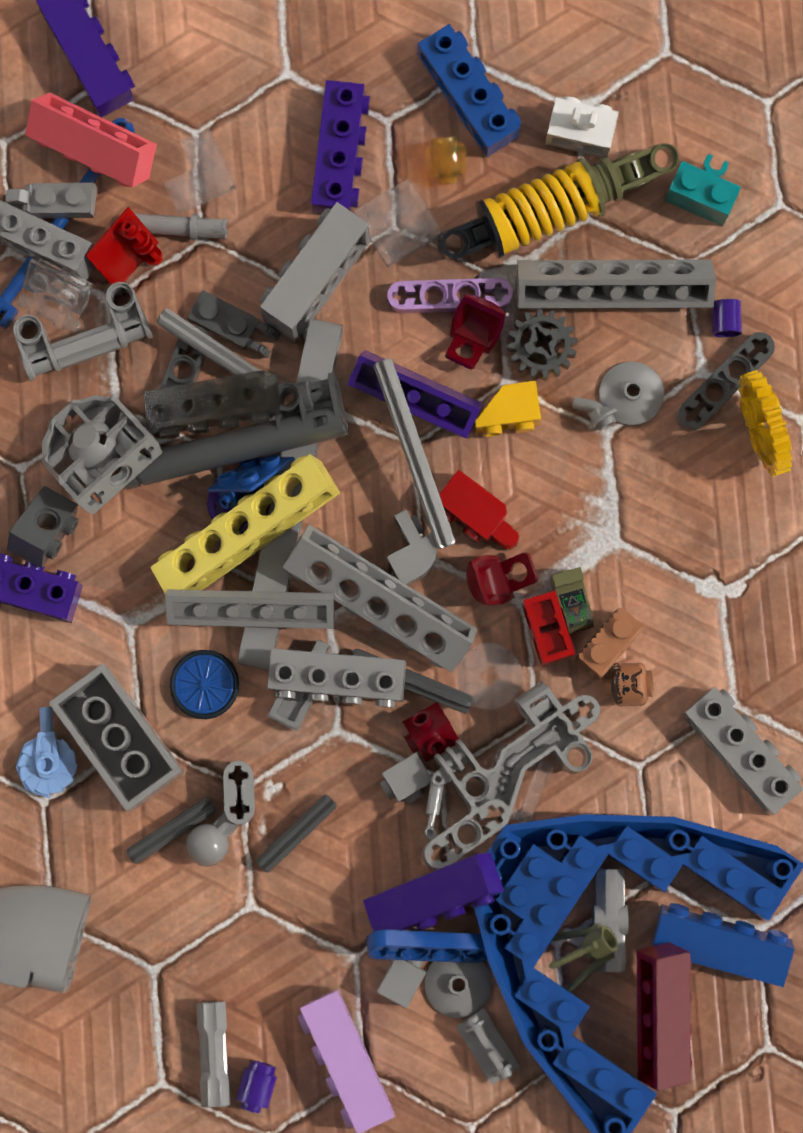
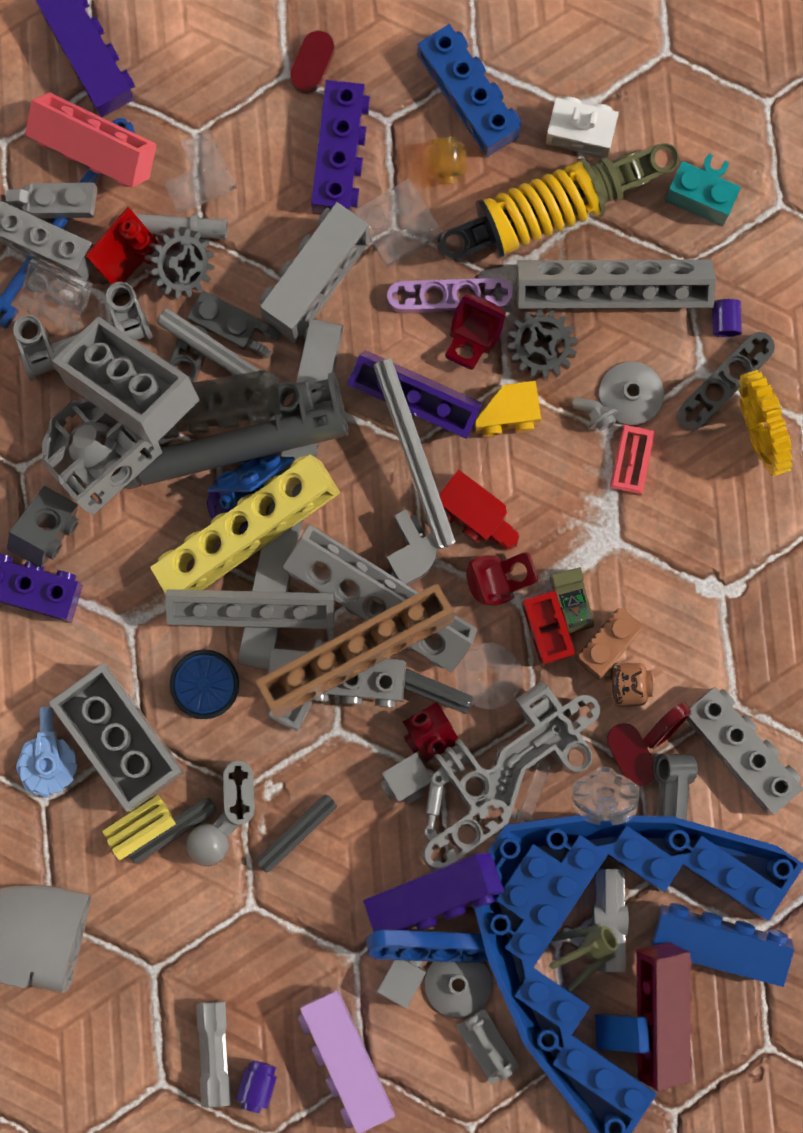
none -> light grey brick [52,316,199,446]
none -> light yellow tile [102,795,176,861]
none -> dark grey gear [144,226,214,298]
none -> medium nougat brick [256,583,455,719]
none -> dark red tile [290,31,335,93]
none -> clear plate [572,767,640,825]
none -> blue tile [595,1014,649,1053]
none -> dark red tile [607,723,654,786]
none -> coral tile [609,424,655,495]
none -> dark red tile [643,702,692,749]
none -> dark grey piece [653,754,698,820]

